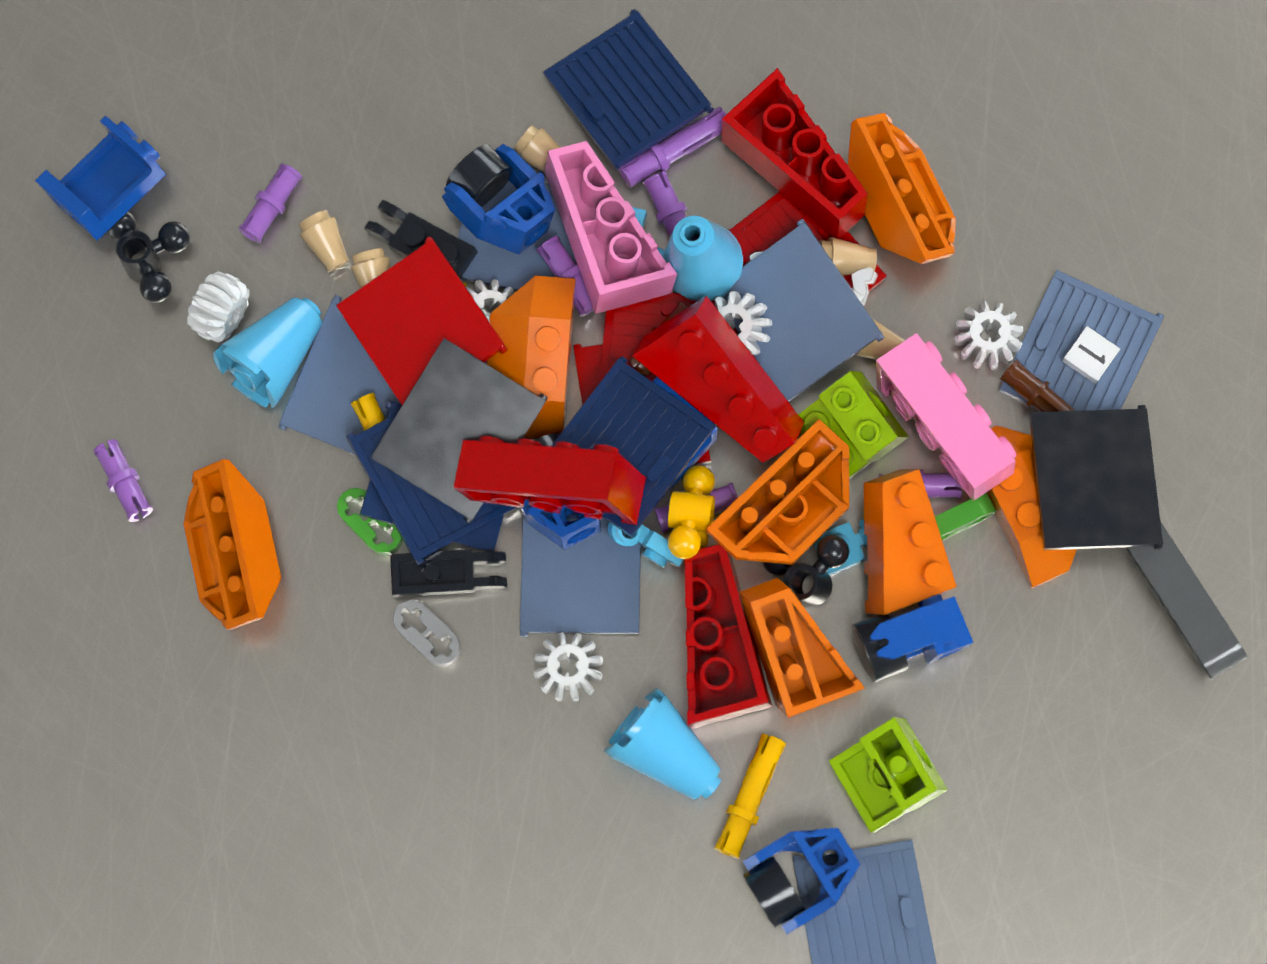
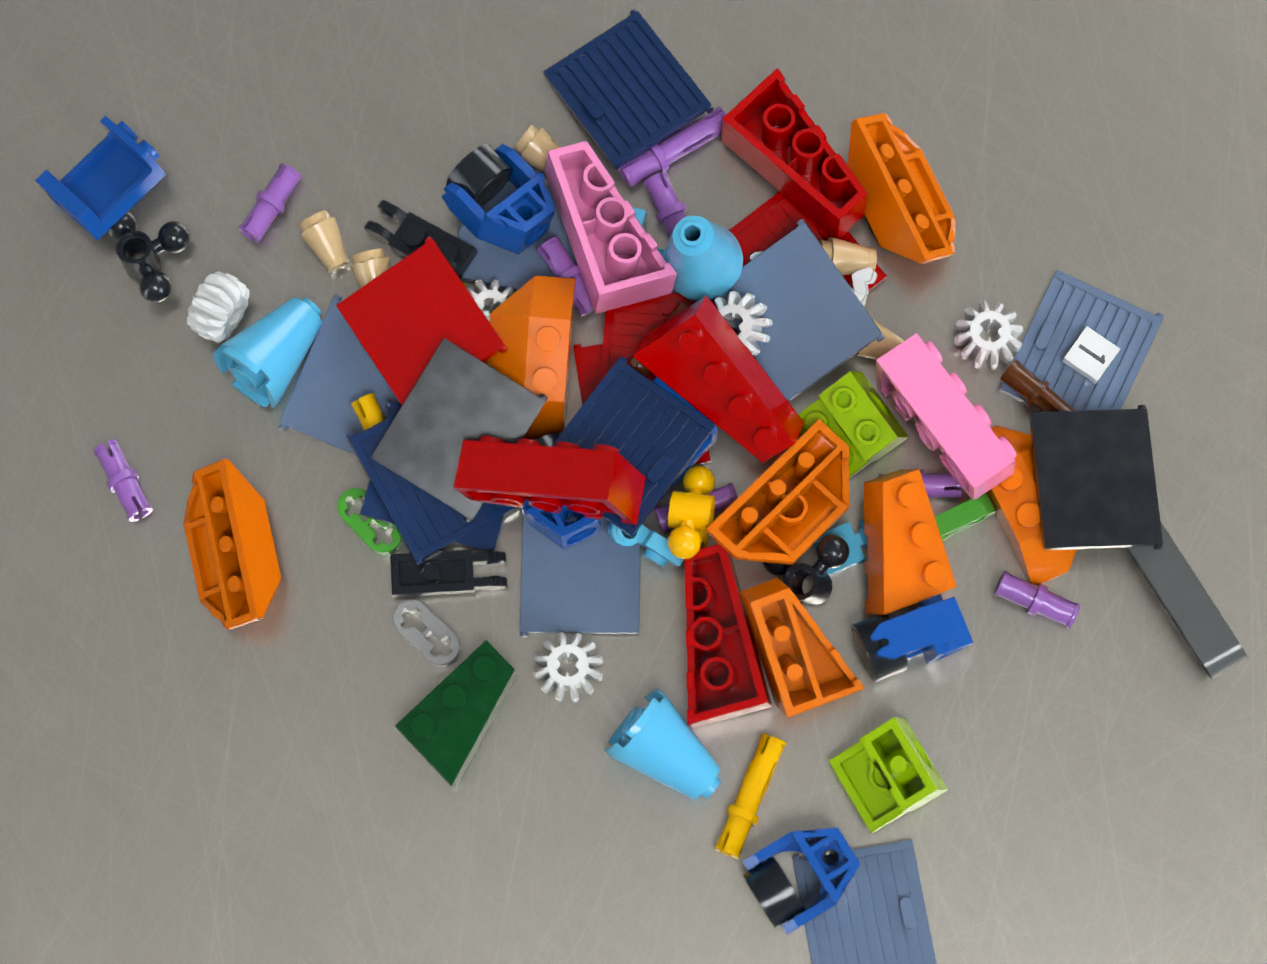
none -> dark green wedge [395,640,517,791]
none -> medium lavender pin [994,571,1080,629]

